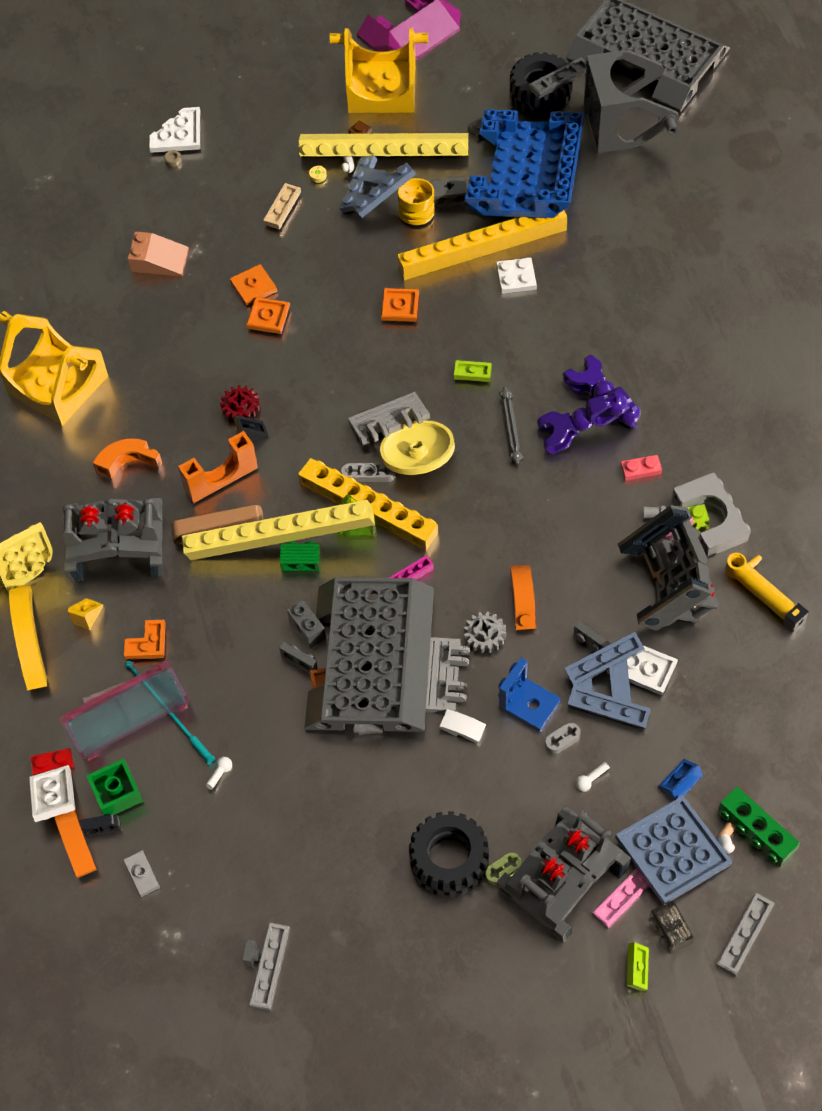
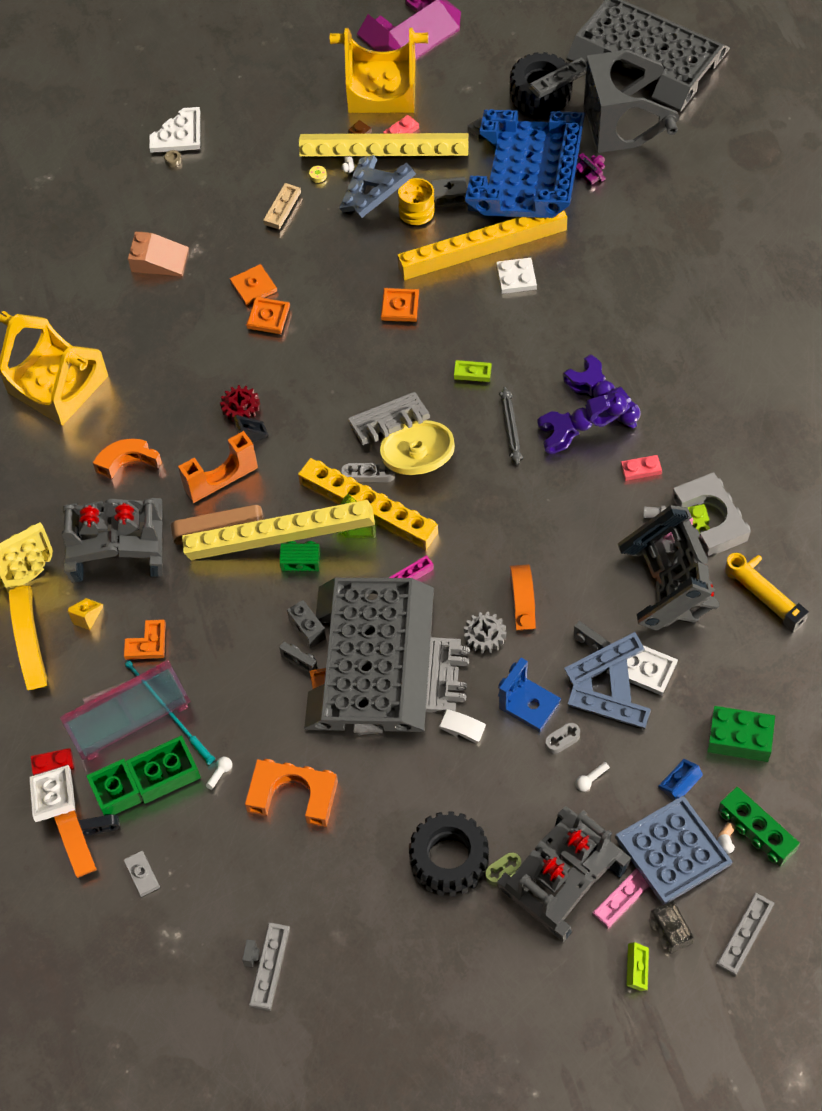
none -> green brick [126,735,201,804]
none -> orange arch [245,759,338,827]
none -> coral plate [383,115,419,134]
none -> magenta hips [576,153,606,185]
none -> green brick [707,706,775,762]

